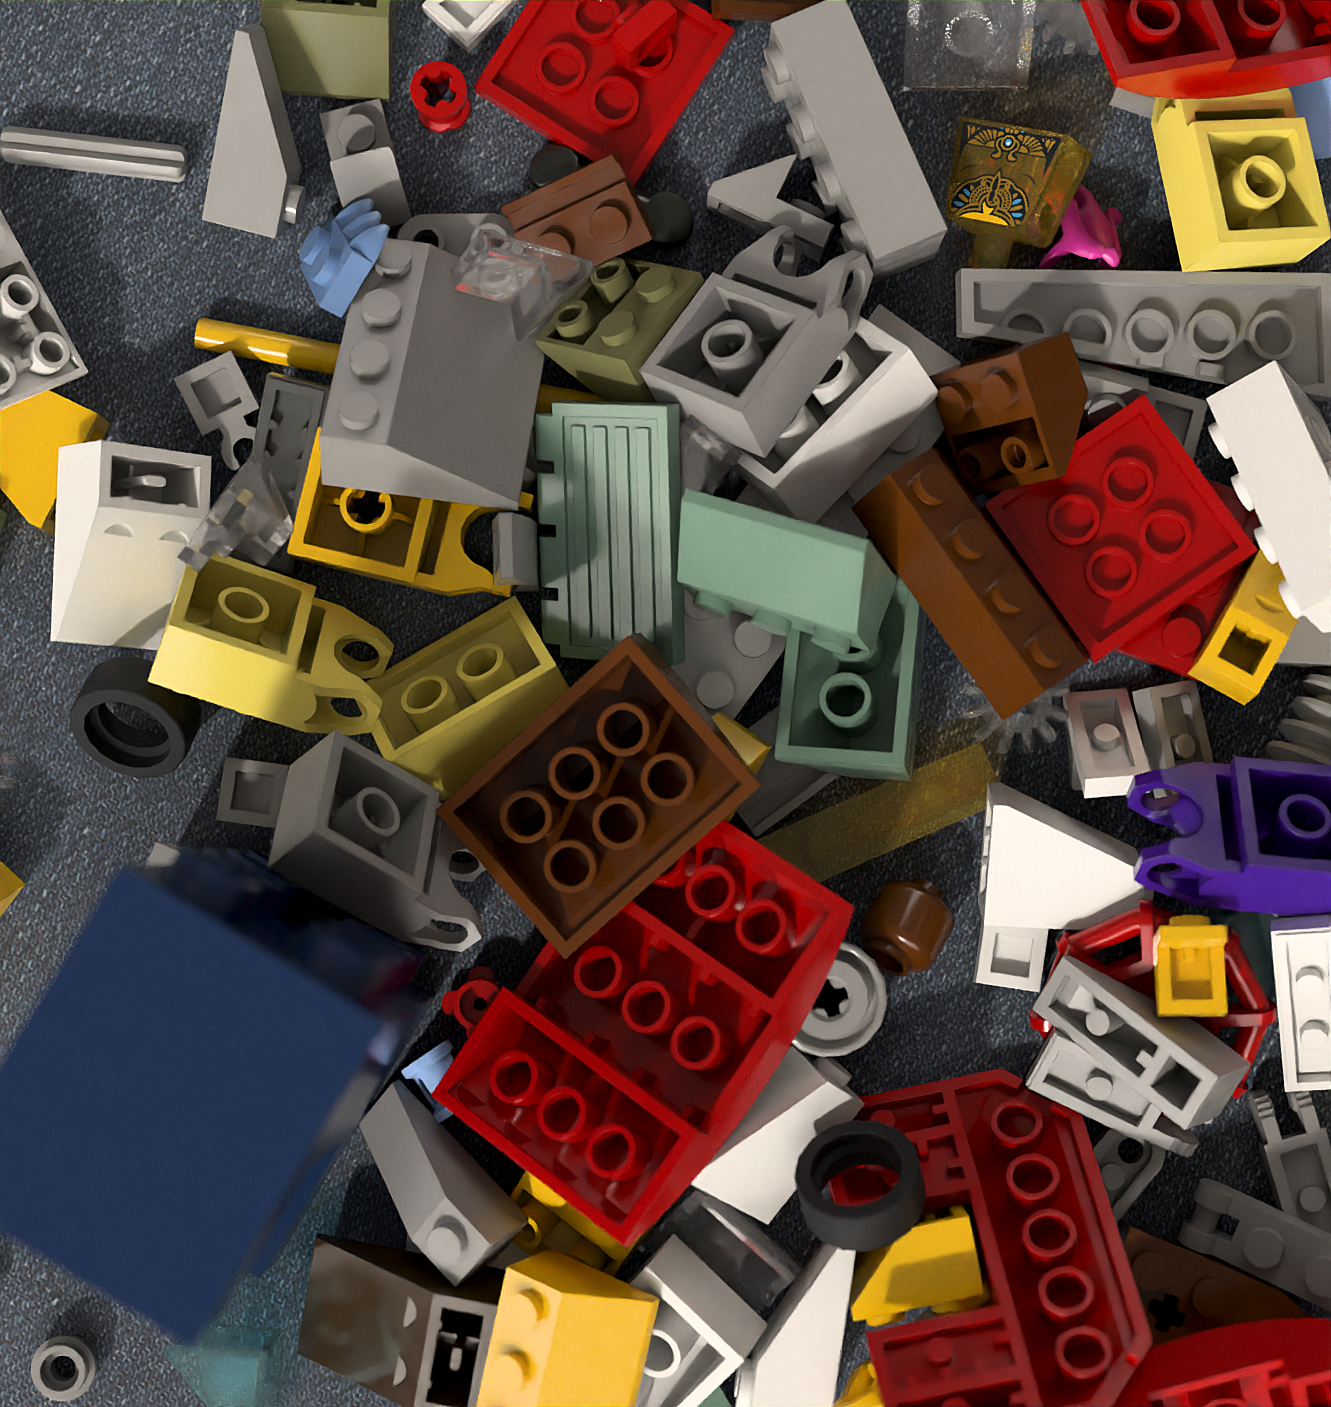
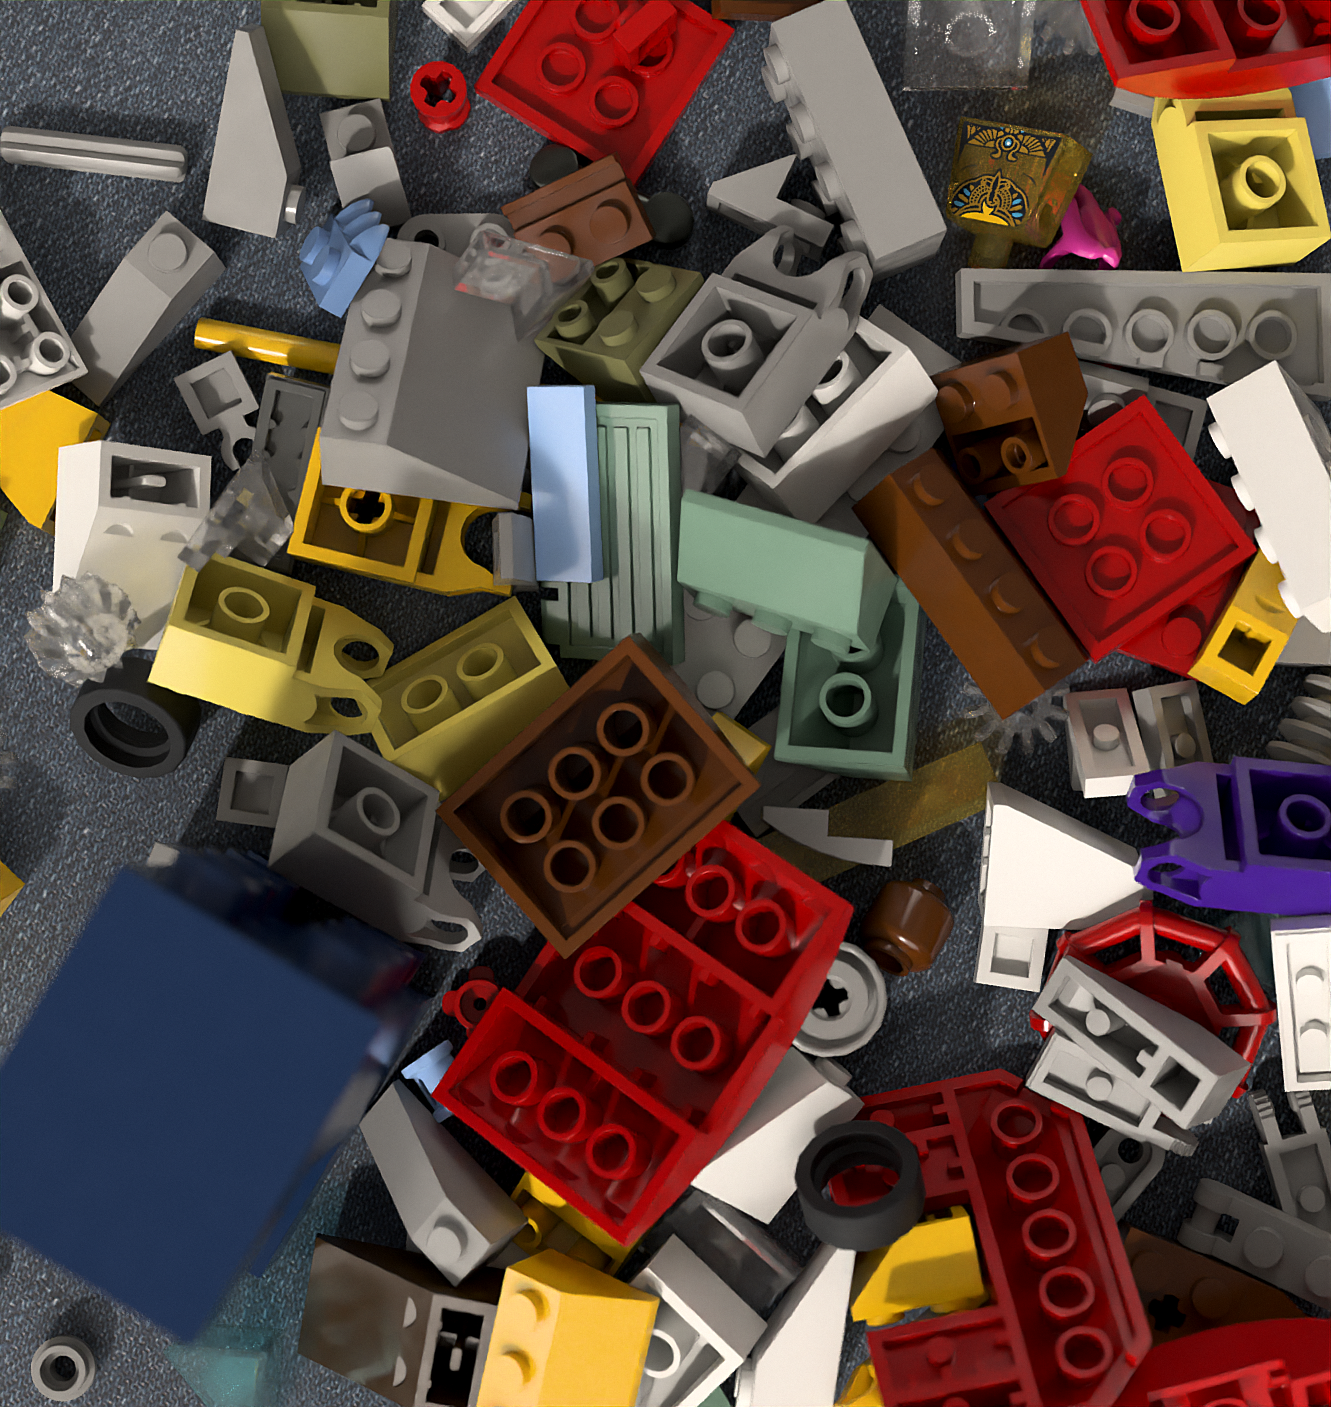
yellow bracket [1153,915,1228,1017] -> none
none -> clear gear [23,571,142,688]
none -> light grey slope [70,210,227,409]
none -> light blue tile [527,385,604,583]
none -> light grey slope [760,806,893,867]

